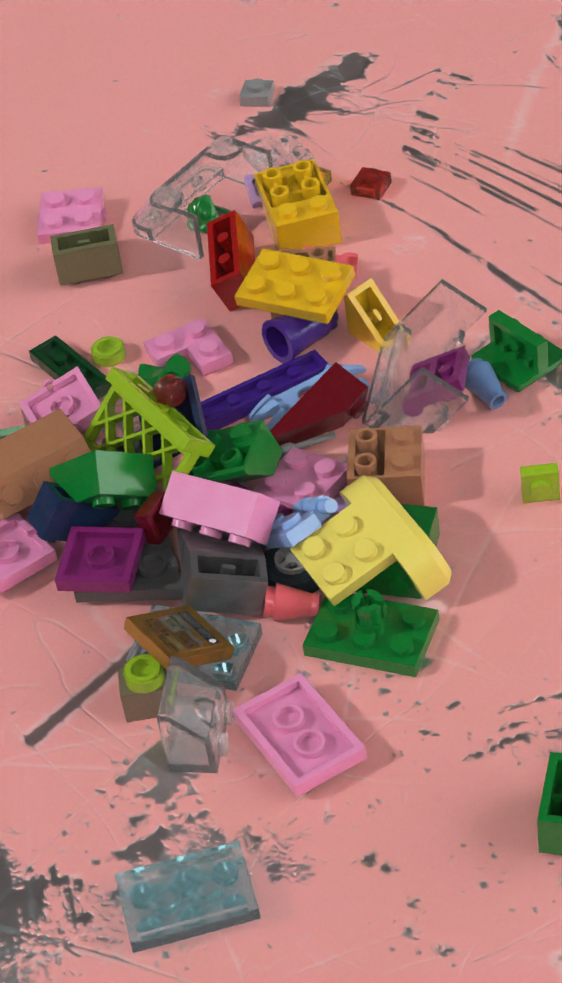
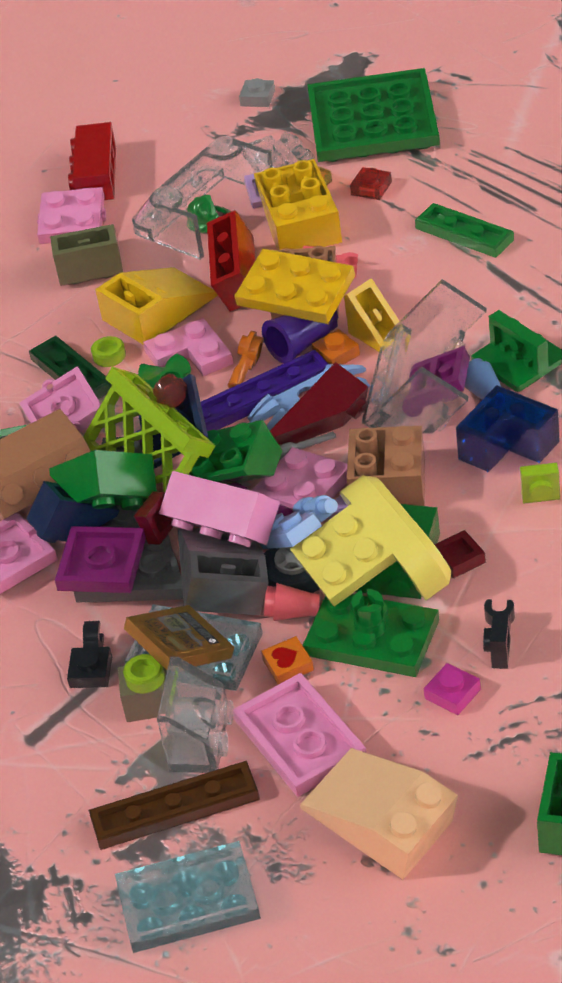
none -> black plate [67,621,112,688]
none -> red brick [68,122,116,200]
none -> reddish brown tile [88,760,260,850]
none -> yellow slope [95,267,218,345]
none -> orange plate [228,331,264,389]
none -> orange tile [261,636,314,685]
none -> light nougat slope [300,748,458,880]
none -> green plate [307,68,440,162]
none -> orange plate [312,329,360,364]
none -> green tile [415,203,514,258]
none -> dark pink plate [424,663,481,715]
none -> dark red plate [434,530,486,578]
none -> clear blue brick [456,385,560,472]
none -> black plate [483,599,515,669]

